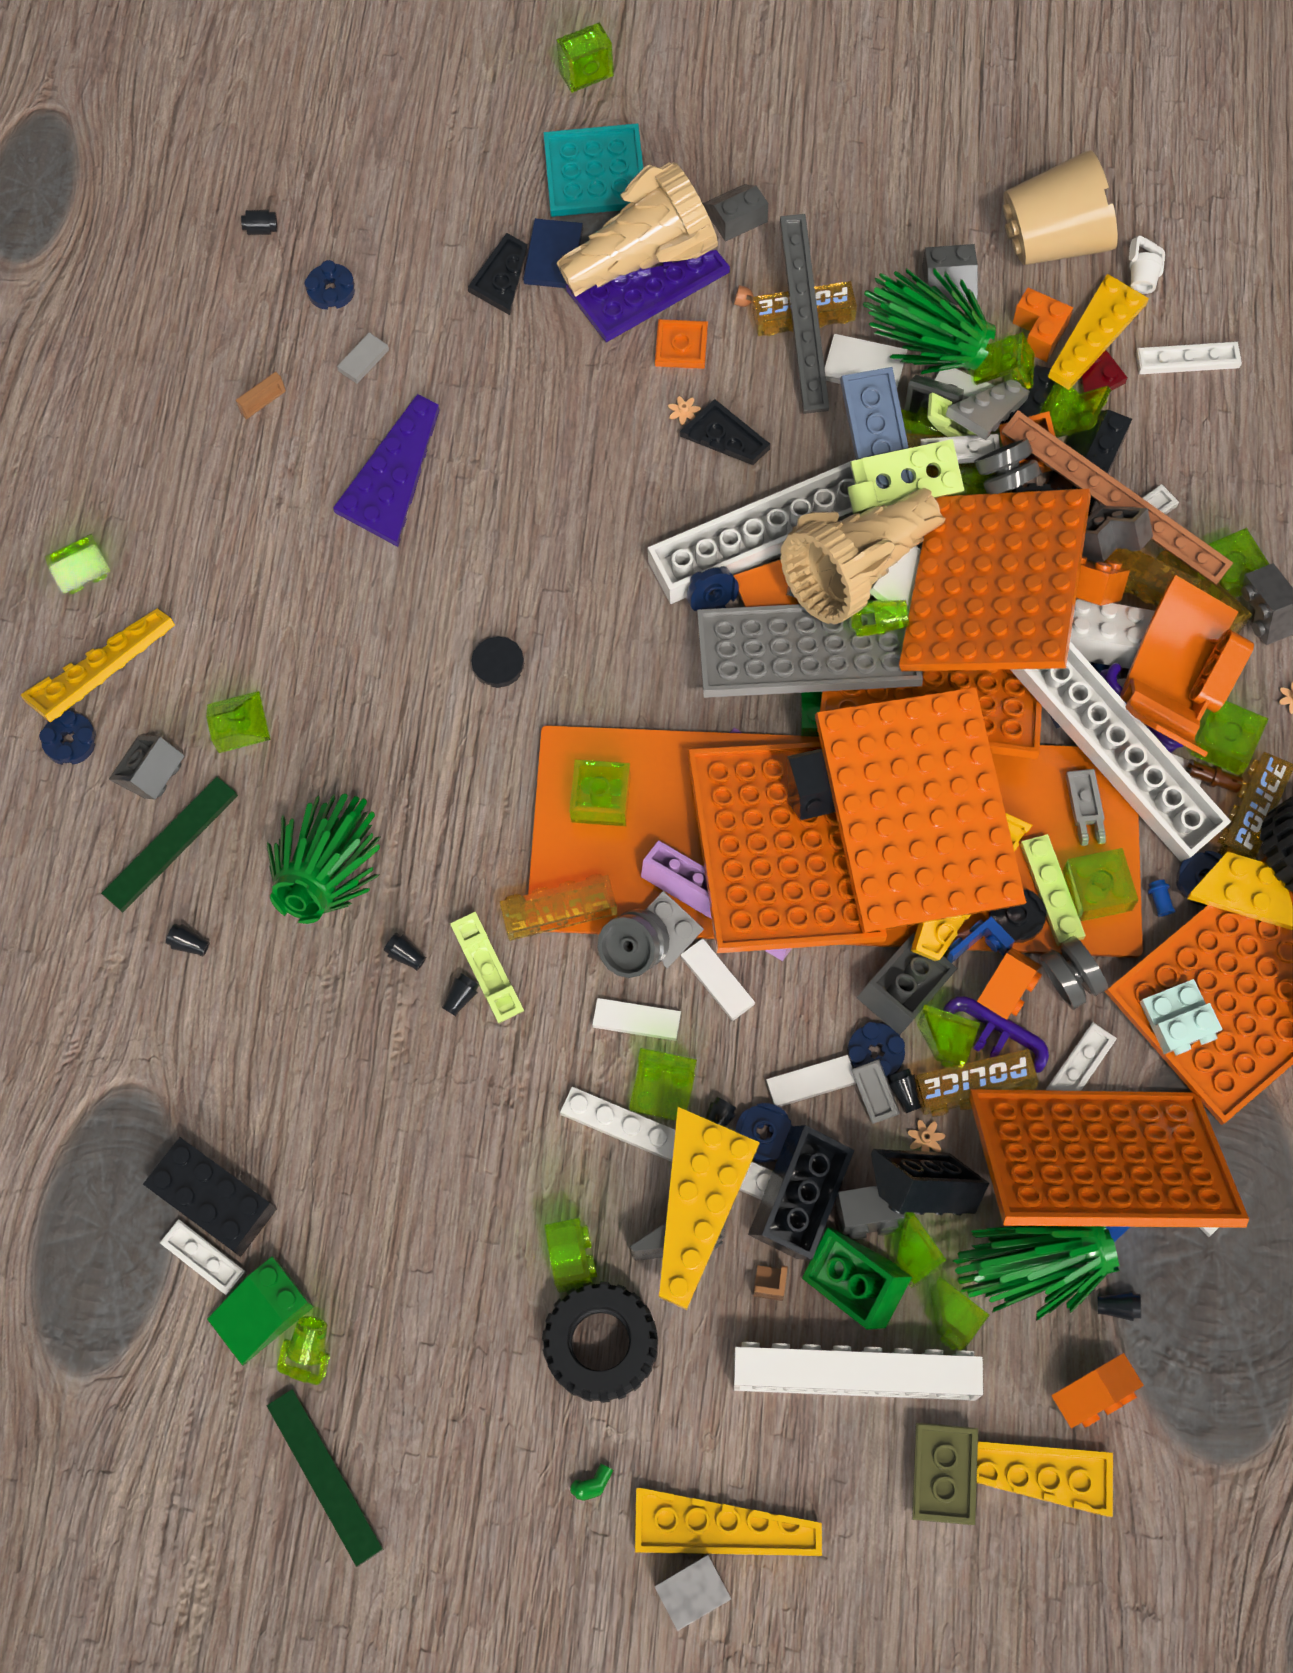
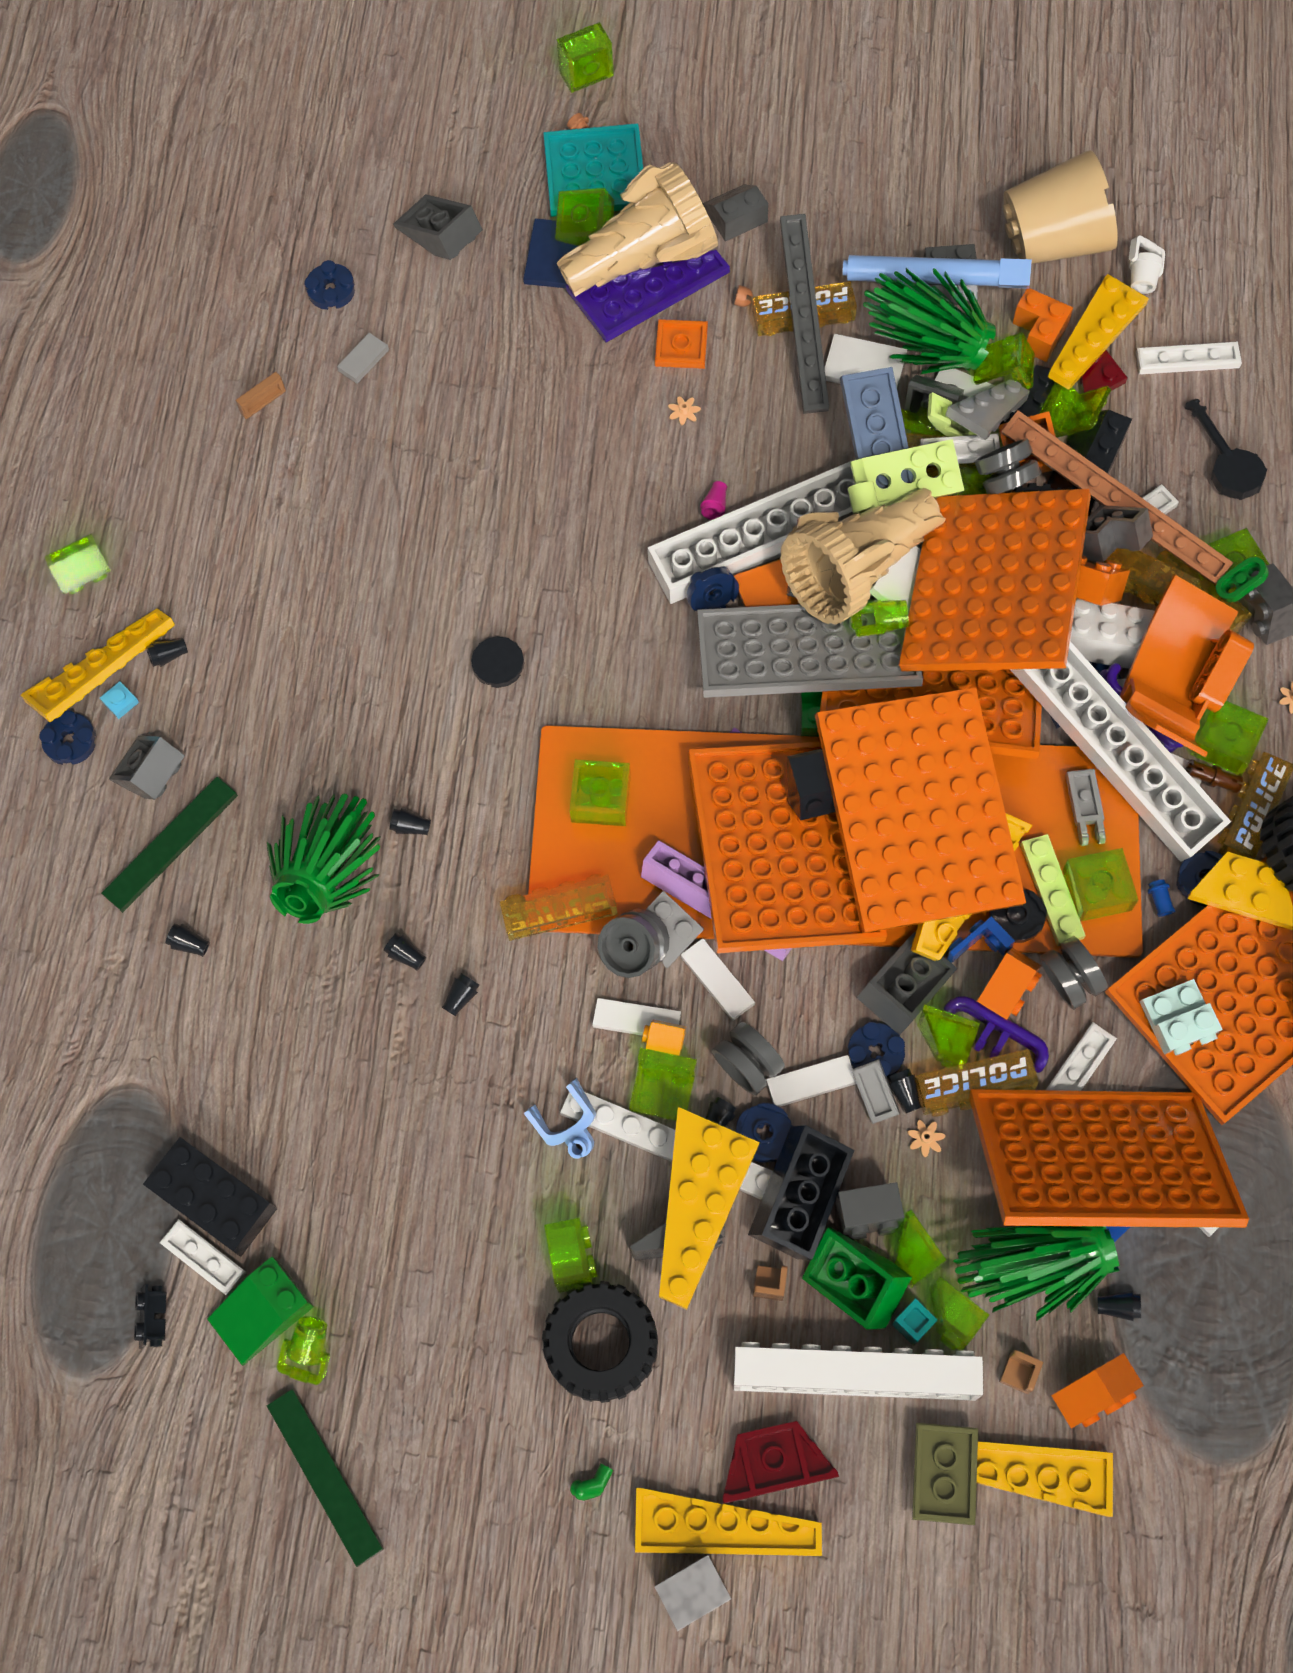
clear neon green slope [206,691,271,753] -> none
black brick [241,209,277,235] -> none
dark purple wing [333,394,440,547] -> none
yellowish green slope [450,912,524,1023] -> none
black wing [468,233,527,315] -> none
black wing [680,399,771,465] -> none
black slope [871,1149,989,1216] -> none
none -> medium azure plate [100,681,139,719]
none -> black hinge [134,1284,167,1349]
none -> black cone [146,638,188,667]
none -> black cone [389,808,431,836]
none -> dark grey slope [393,194,483,260]
none -> light blue piece [524,1078,596,1159]
none -> clear neon green slope [555,188,615,246]
none -> nougat plate [567,113,589,130]
none -> light orange brick [642,1019,687,1057]
none -> dark pink cone [700,481,727,520]
none -> dark grey wheel [712,1022,785,1096]
none -> dark red wing [723,1421,839,1504]
none -> light blue brick [843,255,1032,289]
none -> teal panel [892,1298,938,1346]
none -> medium nougat panel [999,1350,1044,1394]
none -> black piece [1185,399,1267,500]
none -> green plate [1216,557,1269,603]

